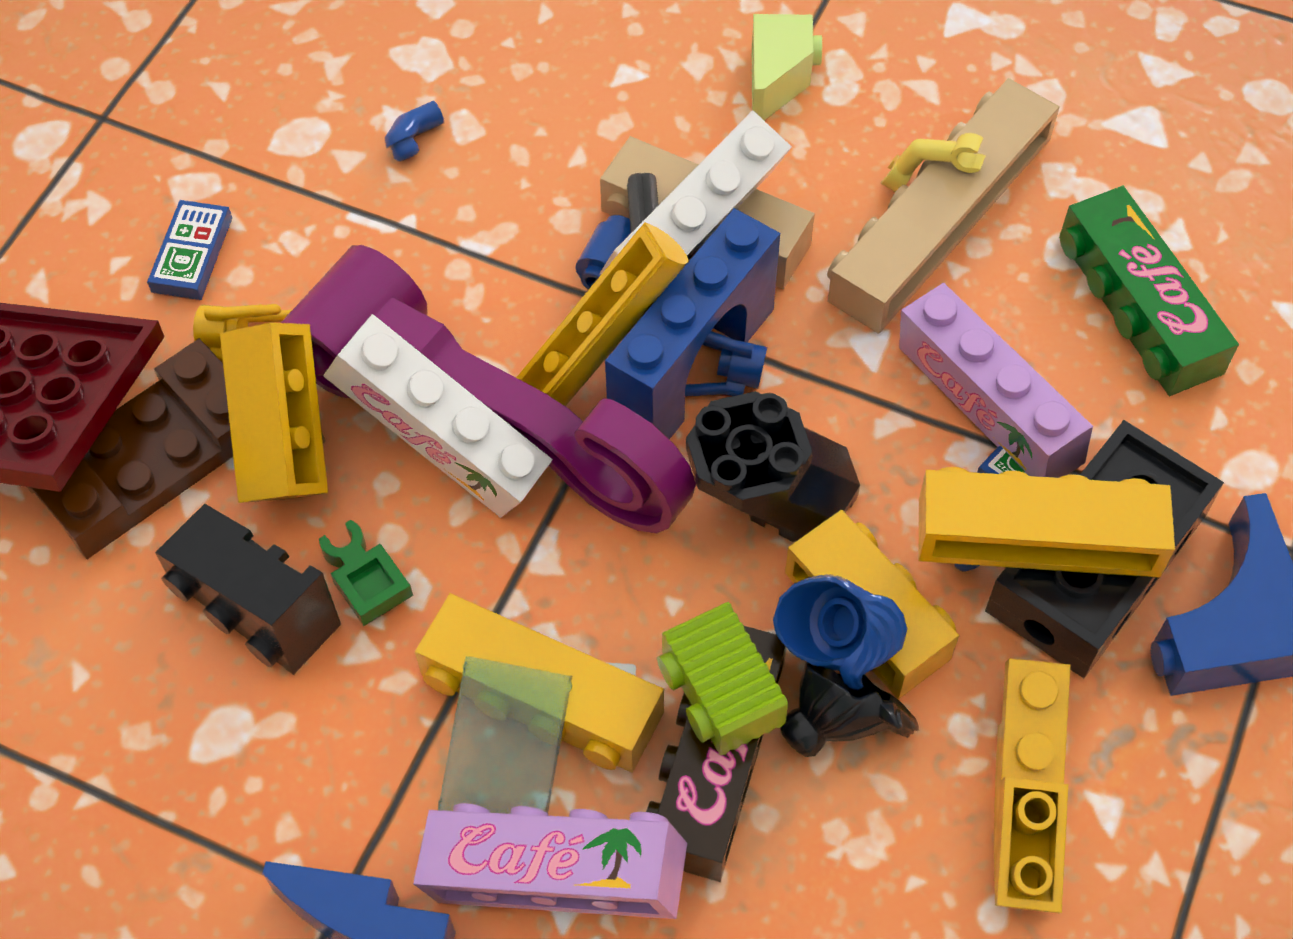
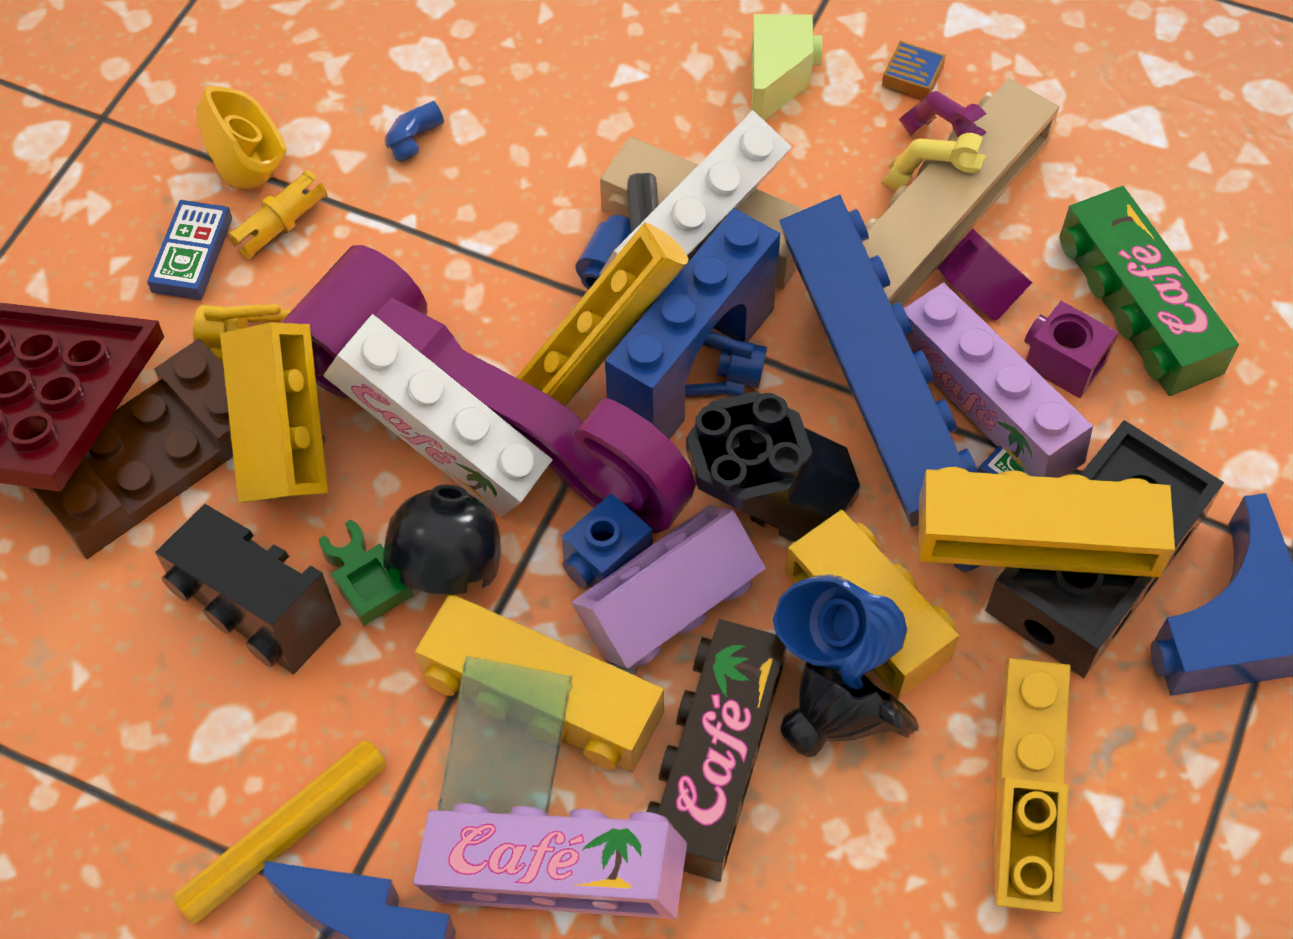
lime brick [657,602,788,755] -> none
none -> yellow axle [173,740,386,923]
none -> yellow piece [196,85,287,190]
none -> yellow pin [228,170,328,260]
none -> black cylinder [383,485,501,595]
none -> blue brick [561,493,653,589]
none -> lavender brick [571,505,766,669]
none -> blue brick [779,194,978,527]
none -> pearl gold tile [882,41,946,99]
none -> magenta arm [899,91,987,137]
none -> magenta panel [937,228,1033,320]
none -> magenta brick [1024,300,1118,399]

